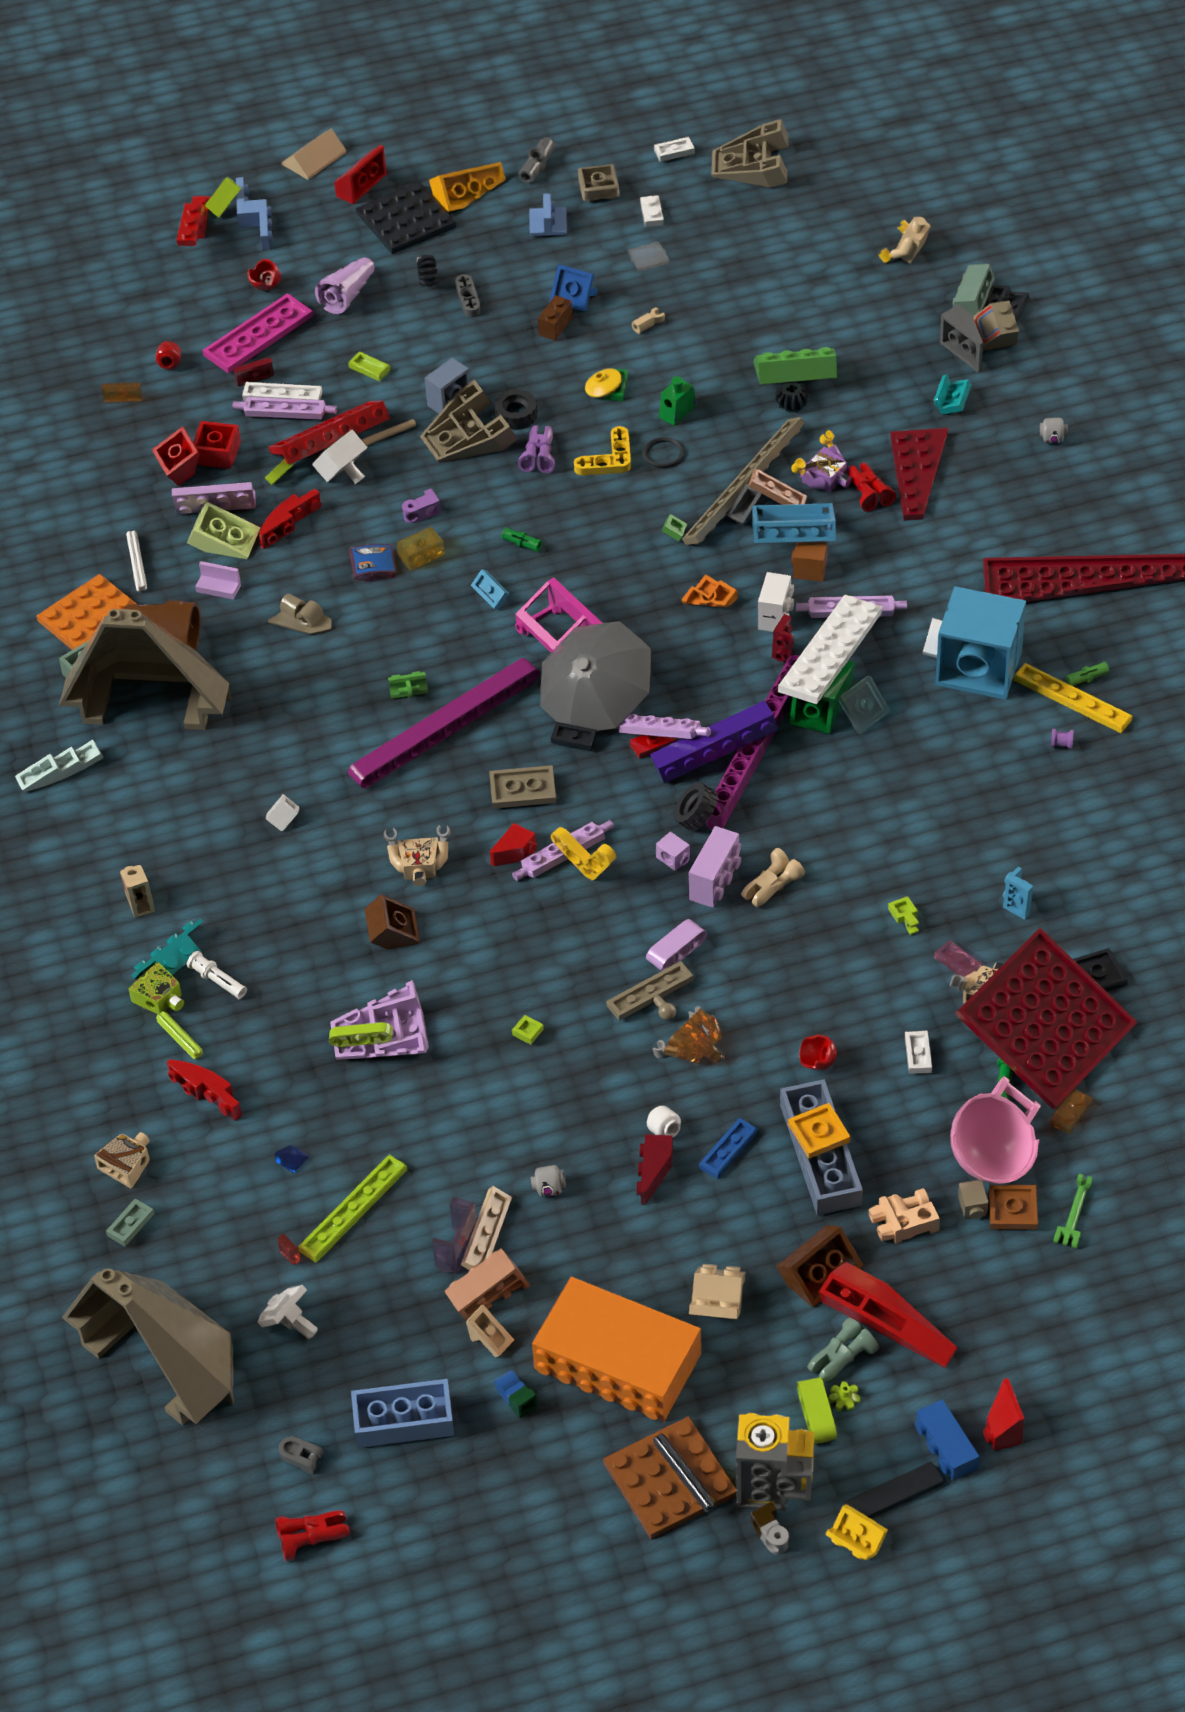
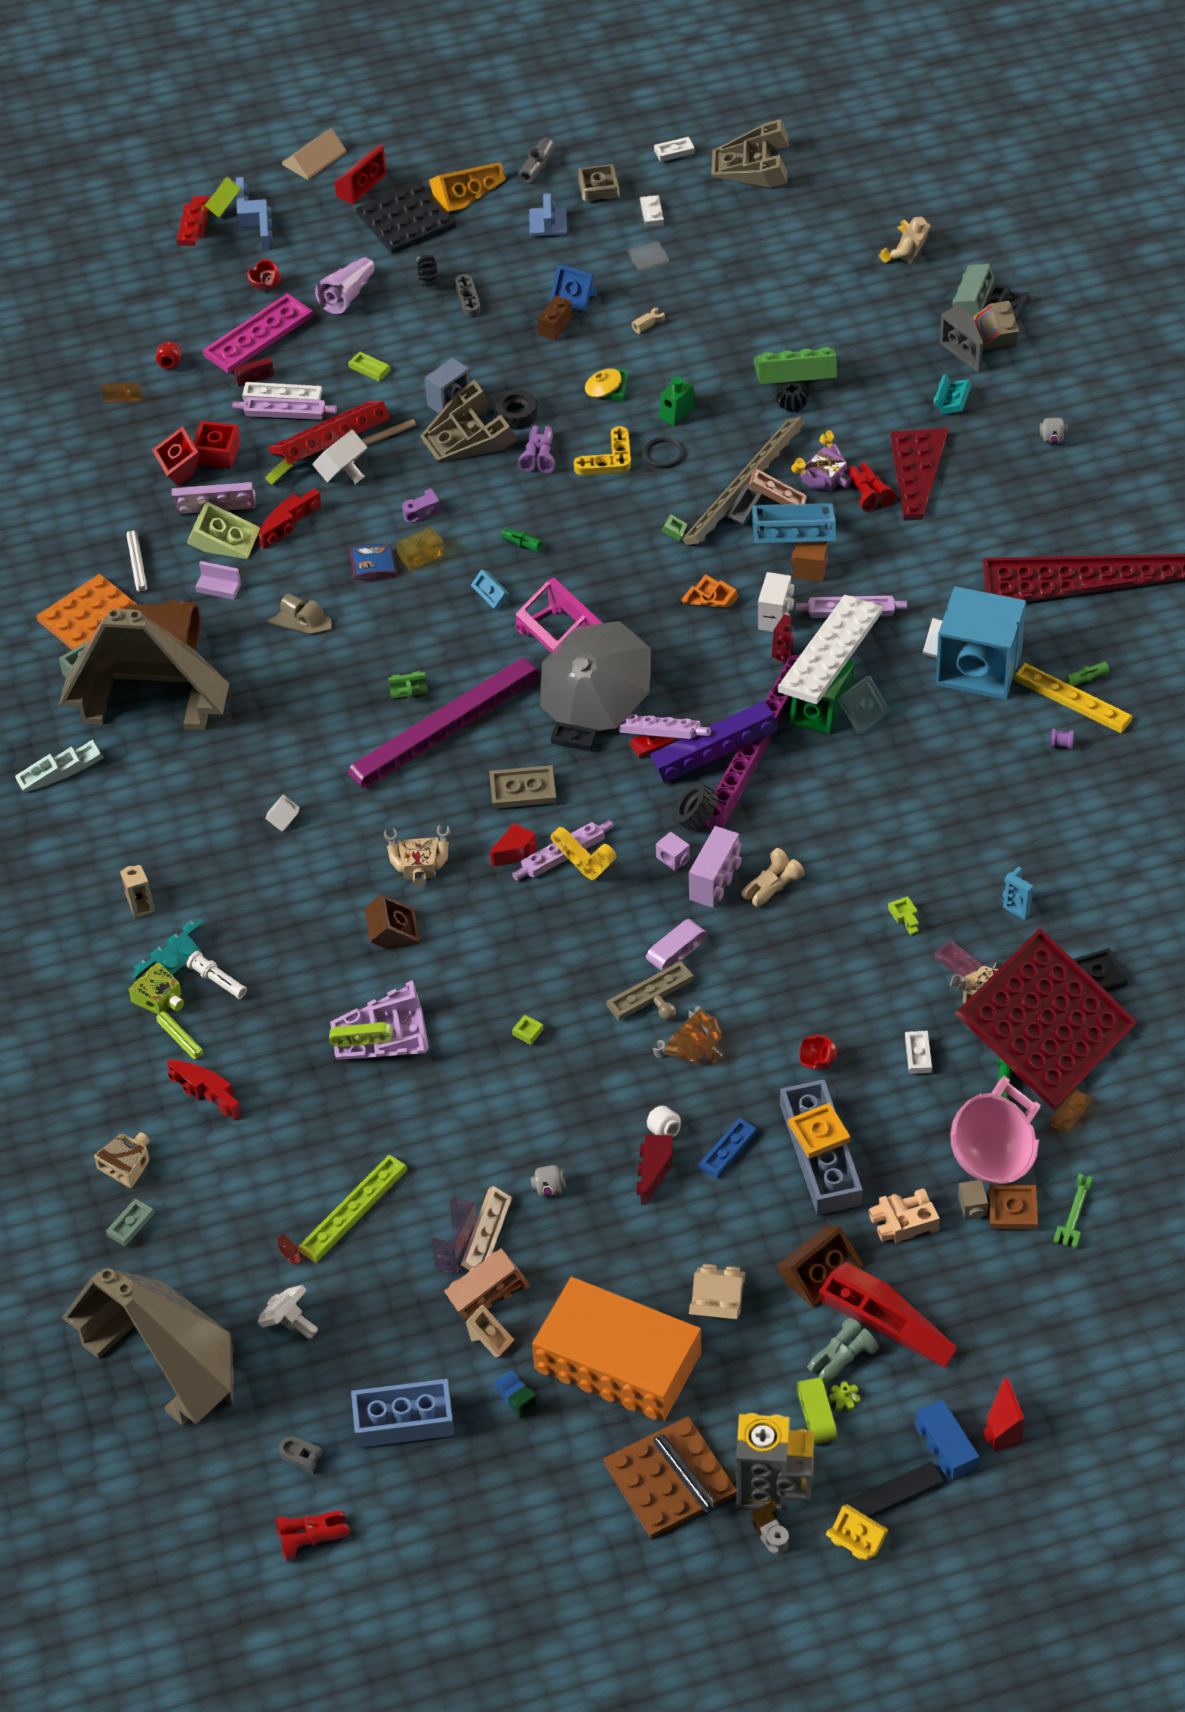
clear blue slope [275,1145,308,1173] -> none

